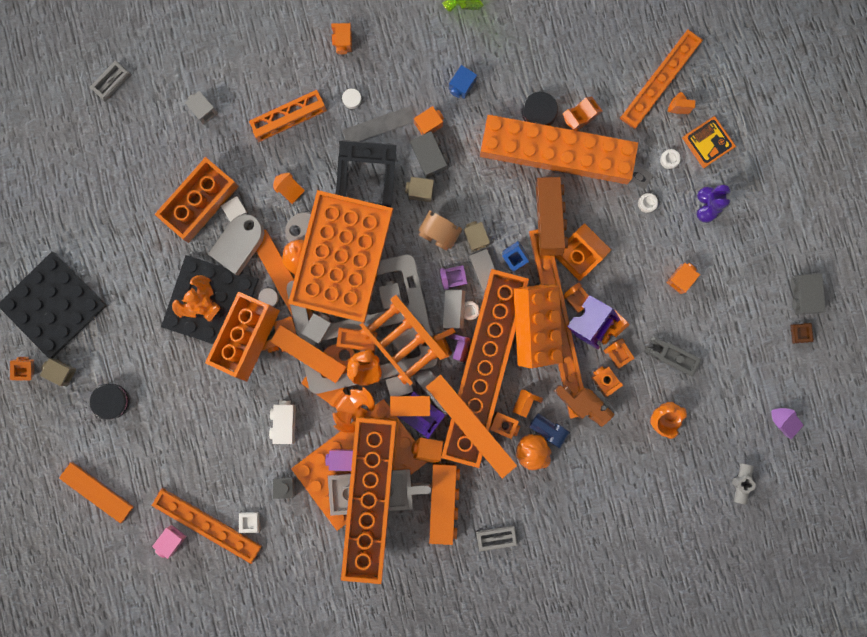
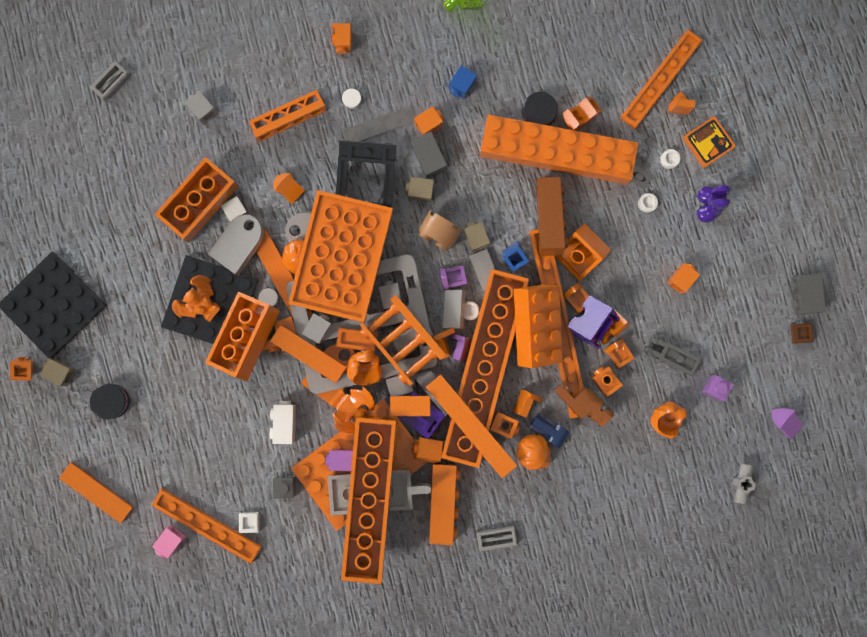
none -> medium lavender brick [701,375,734,402]

